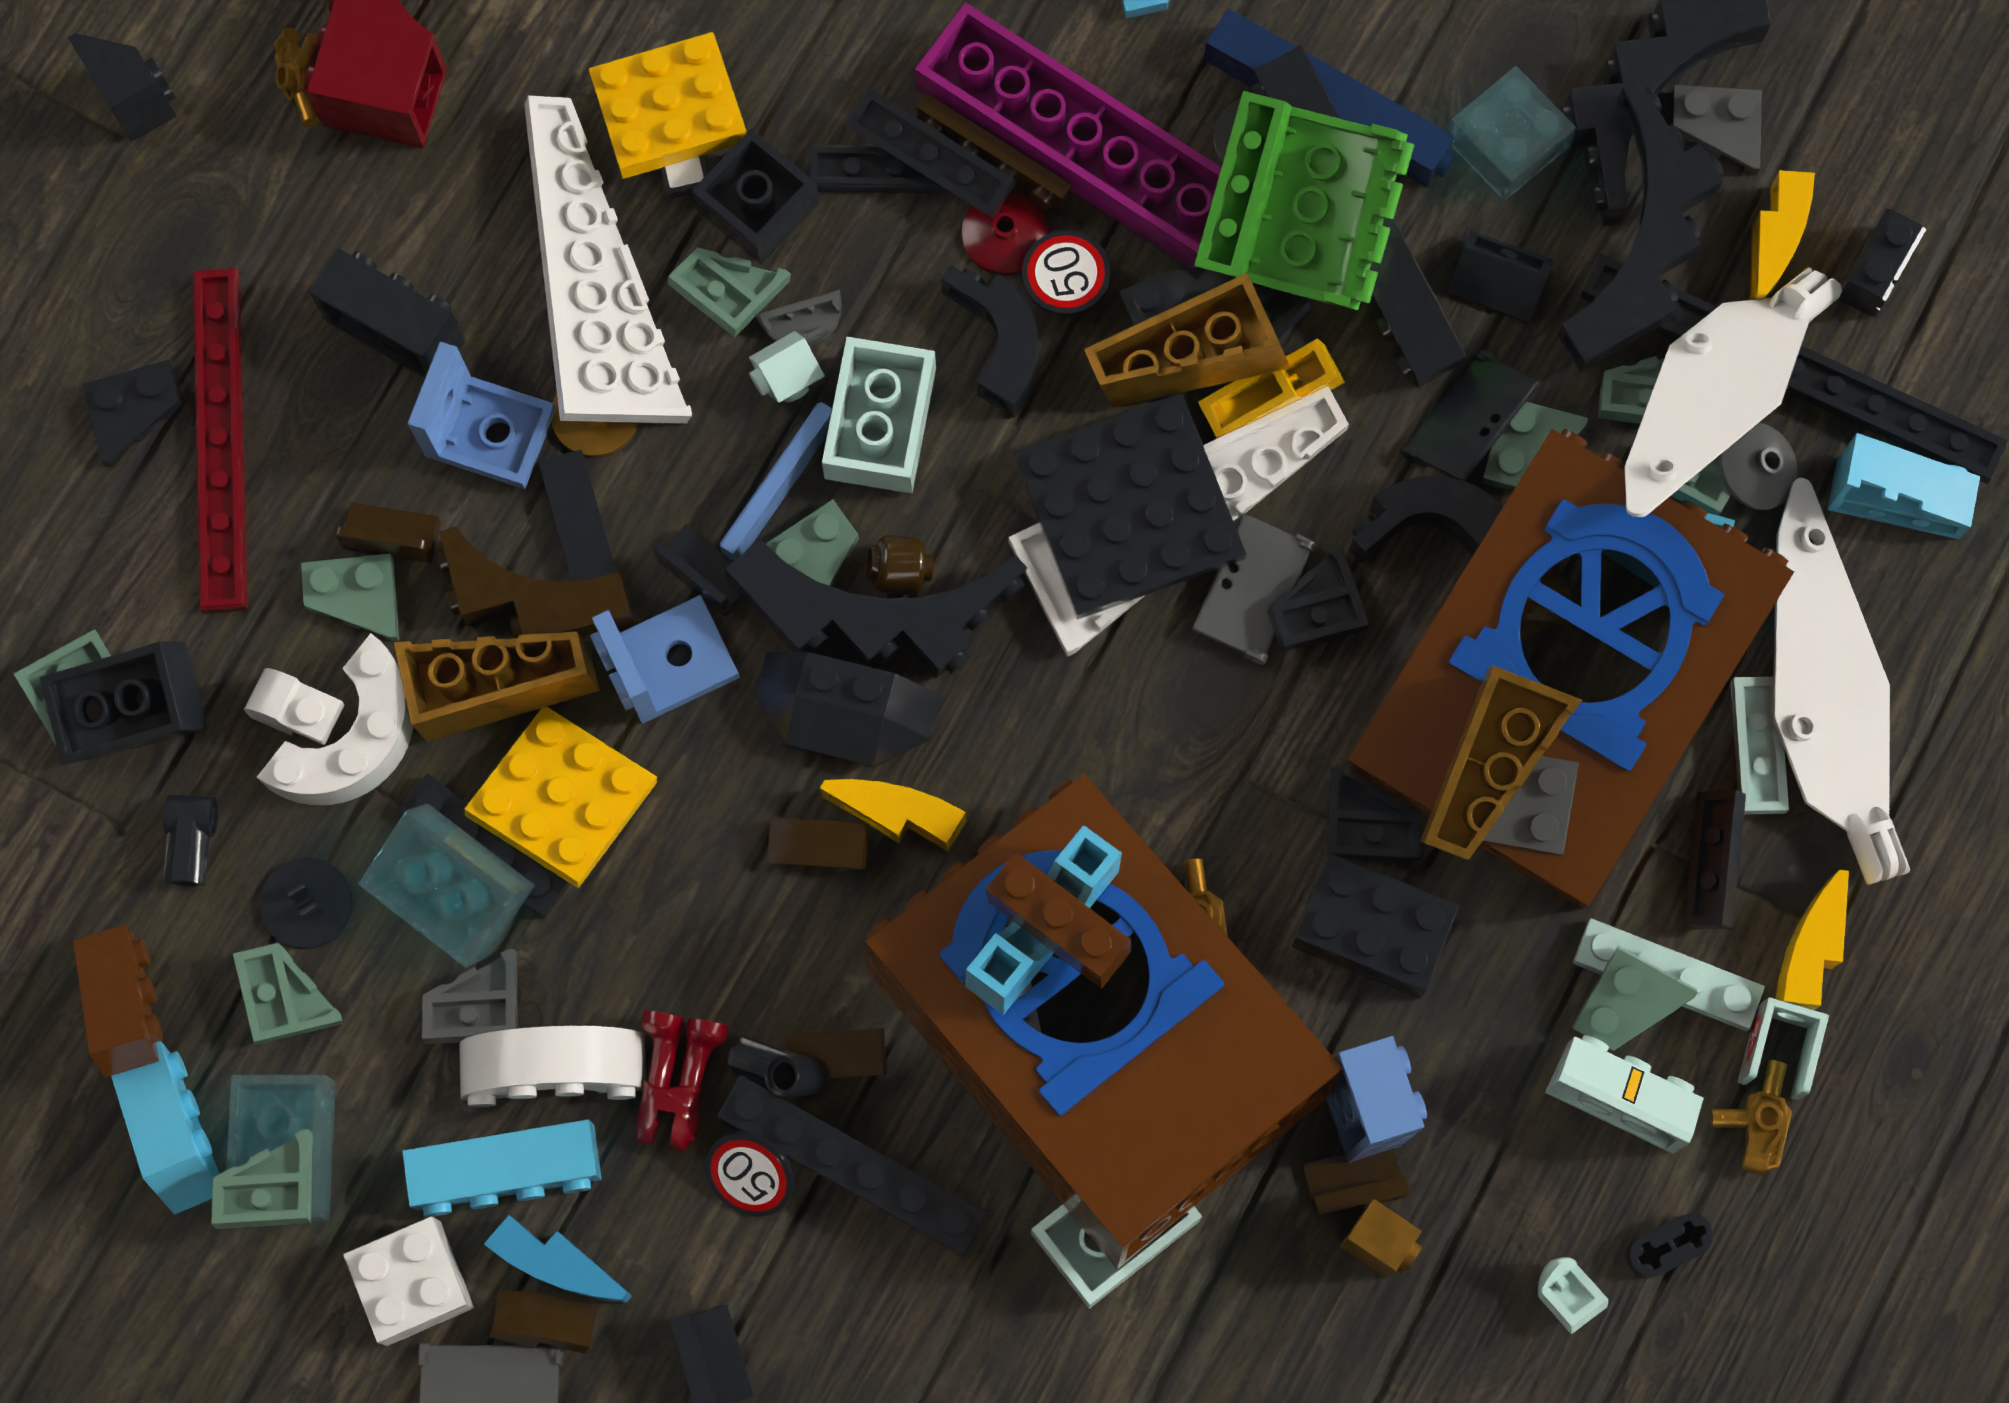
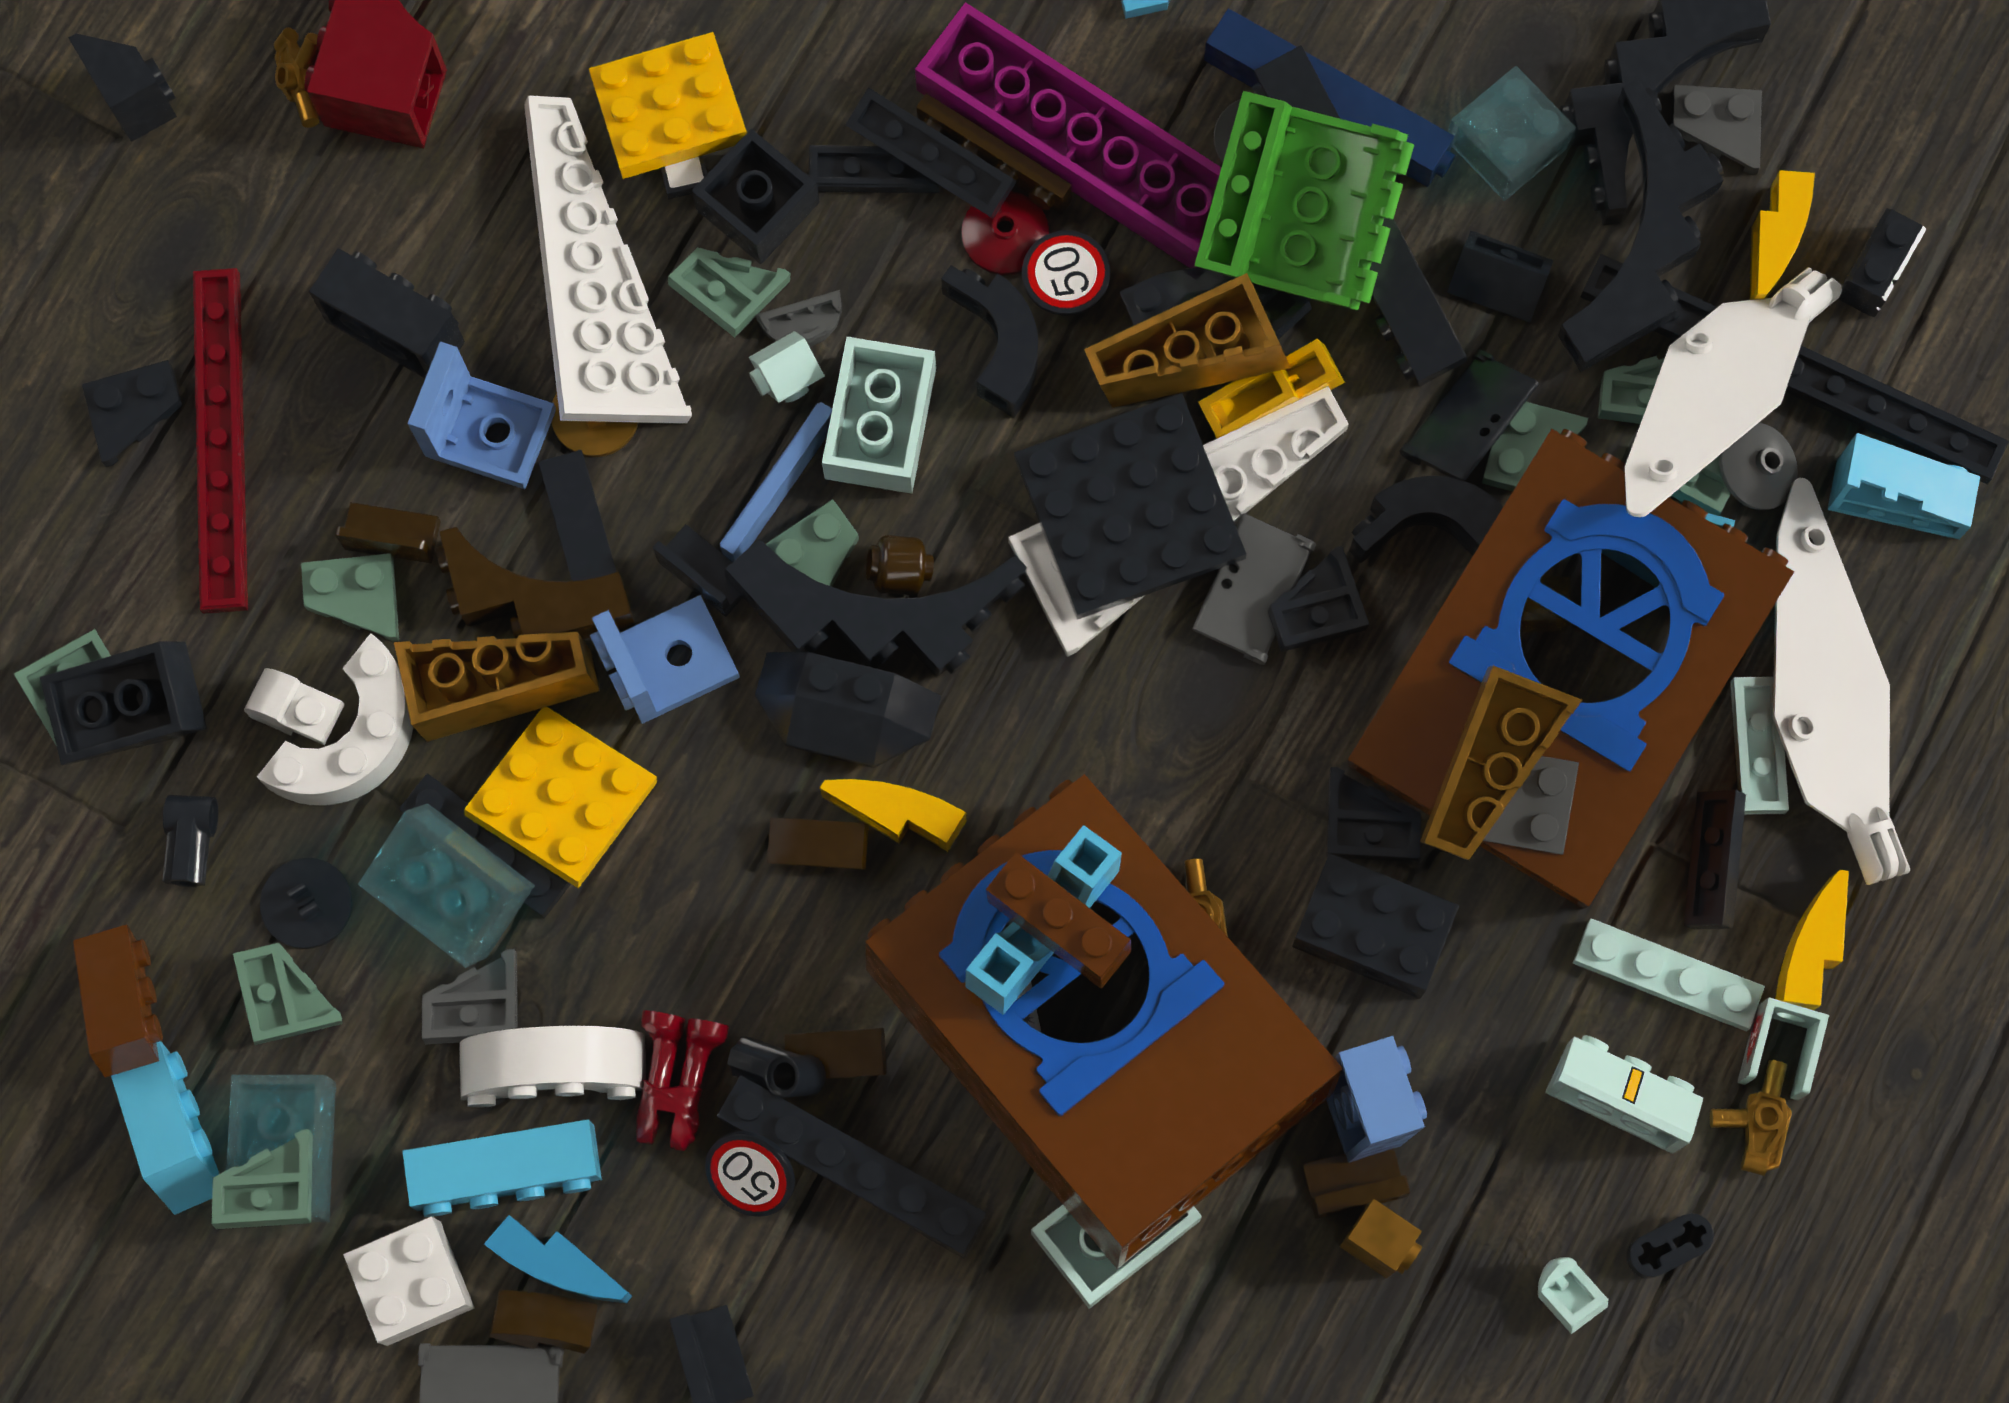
sand green wing [1572,946,1698,1051] -> none

